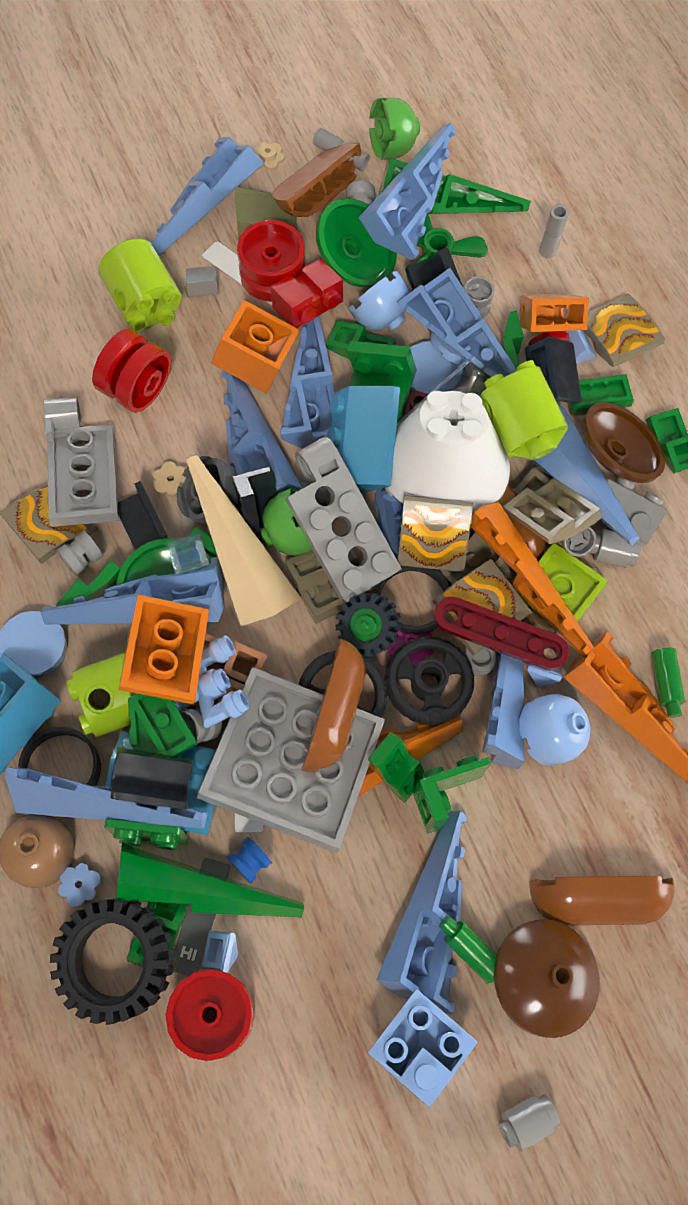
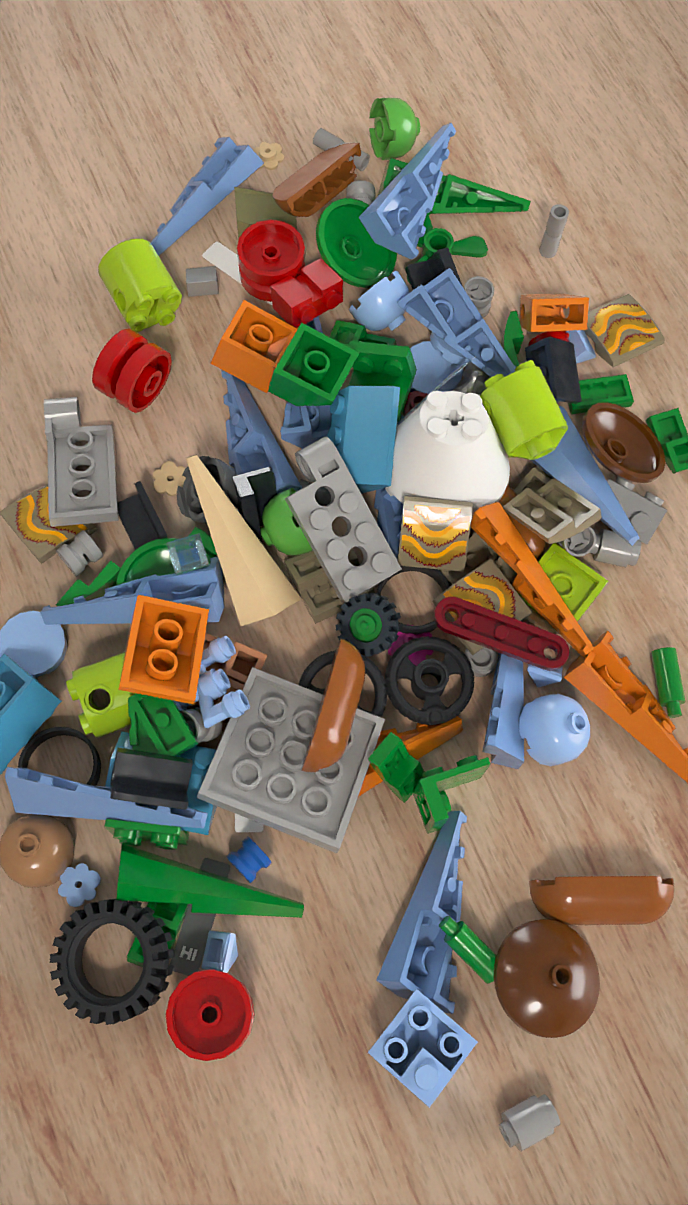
none -> green slope [268,323,359,406]

